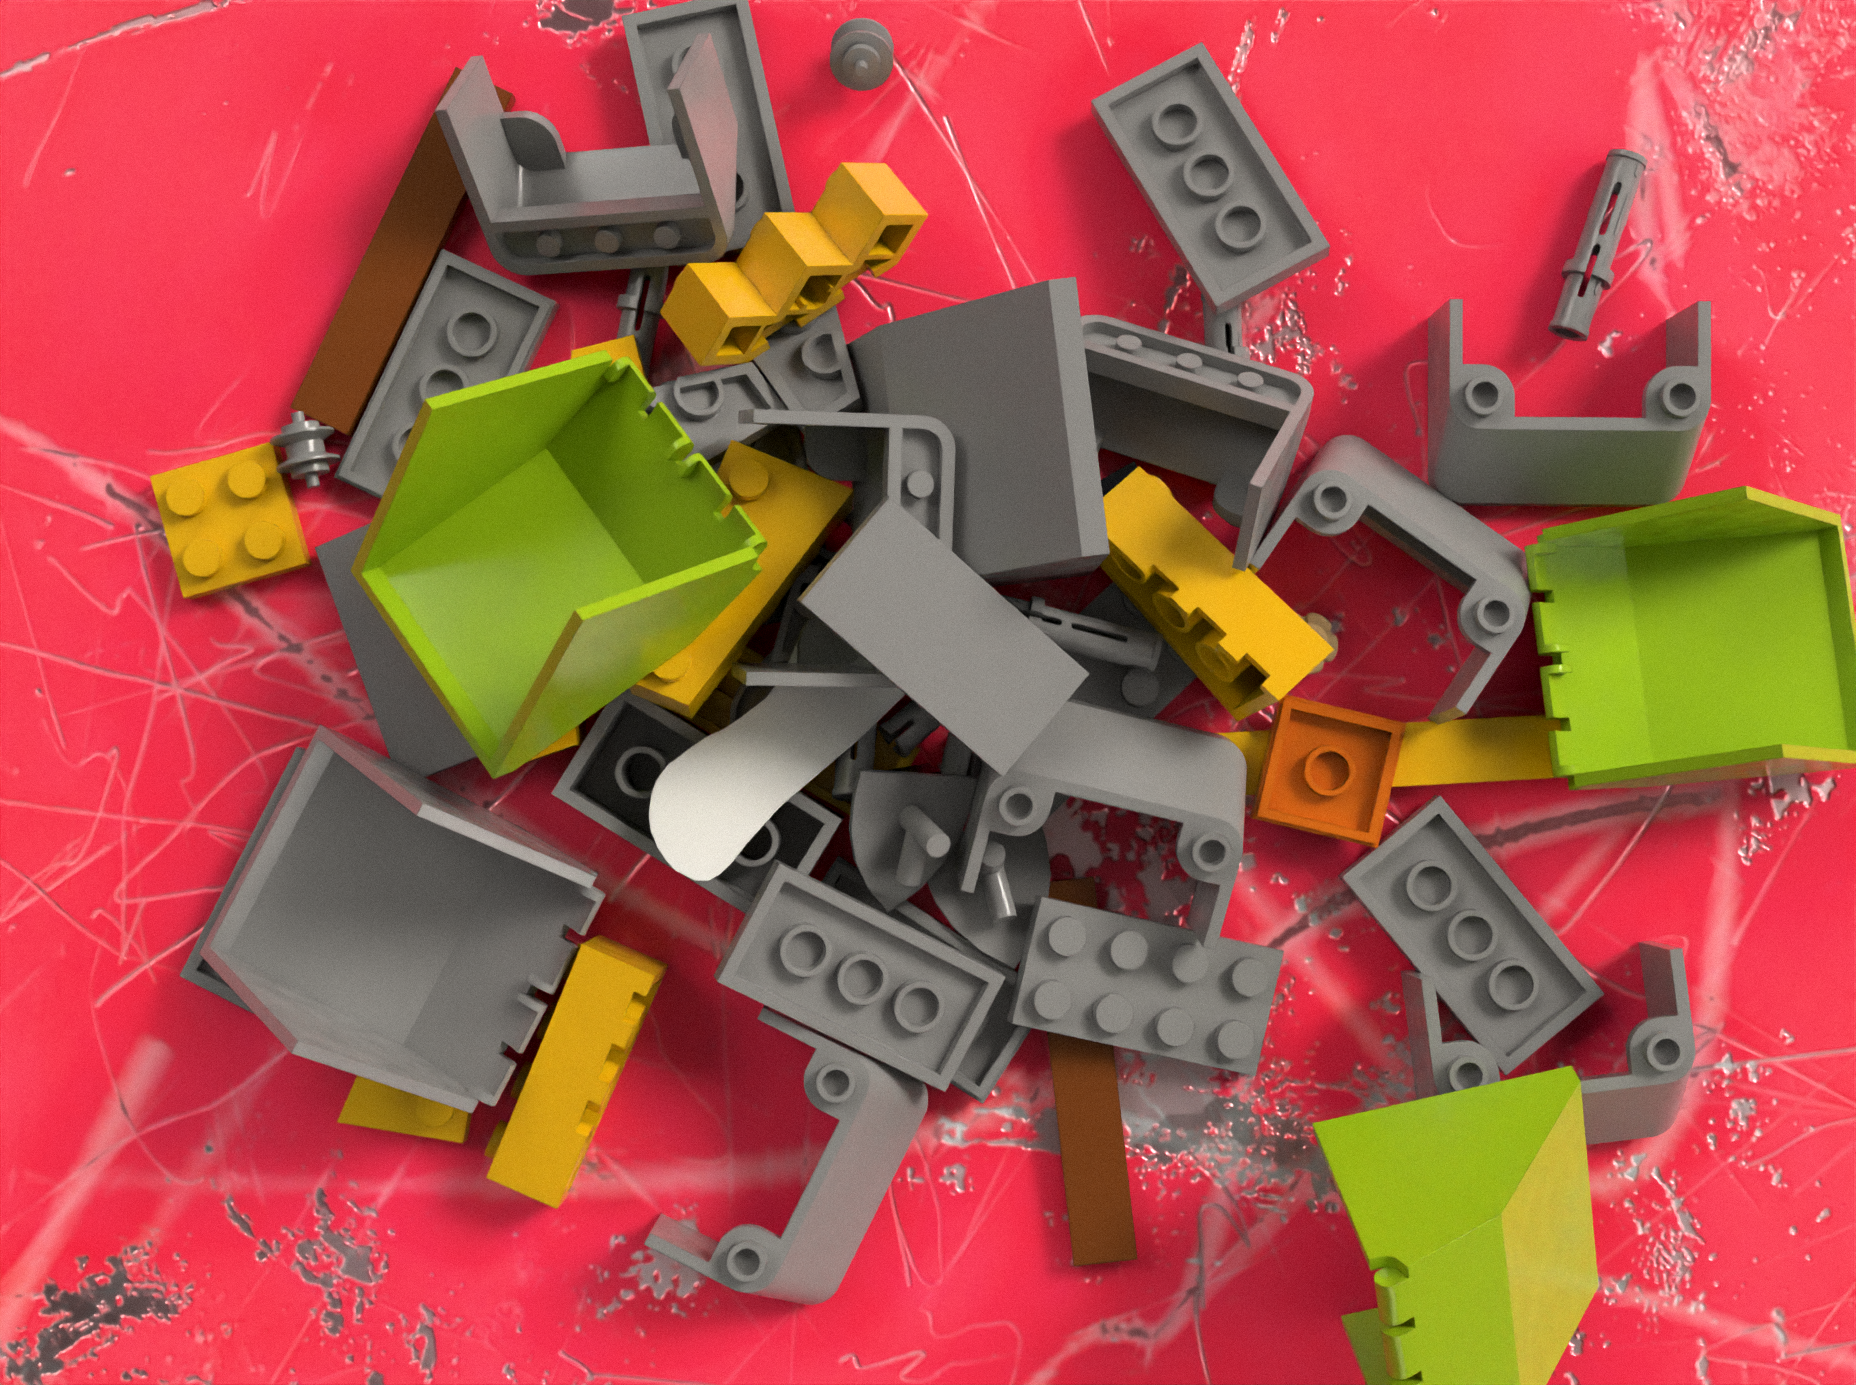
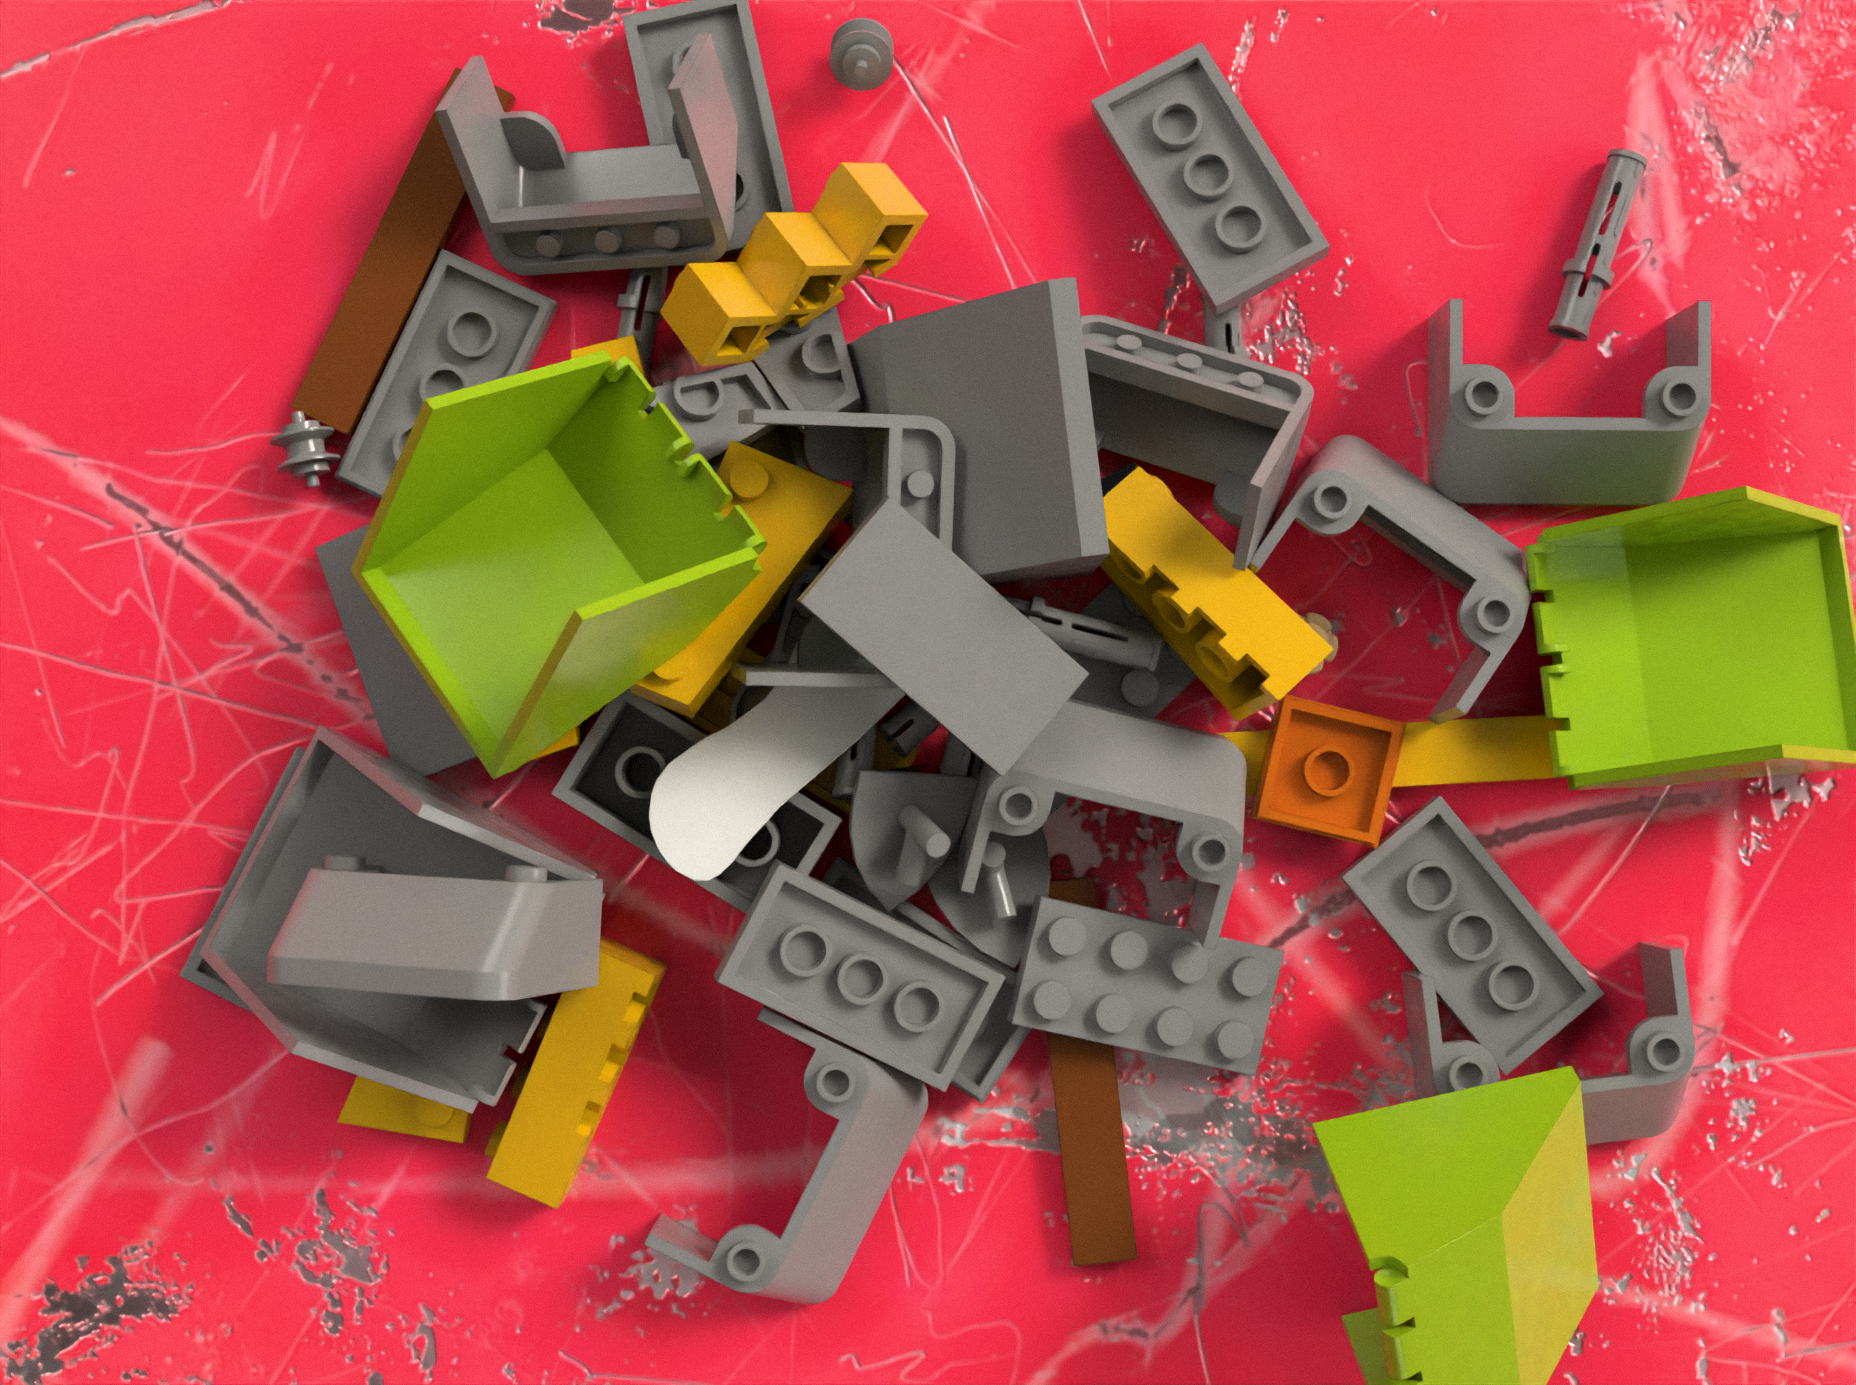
yellow plate [150,442,312,600] -> none
none -> light grey windscreen [266,855,603,1001]

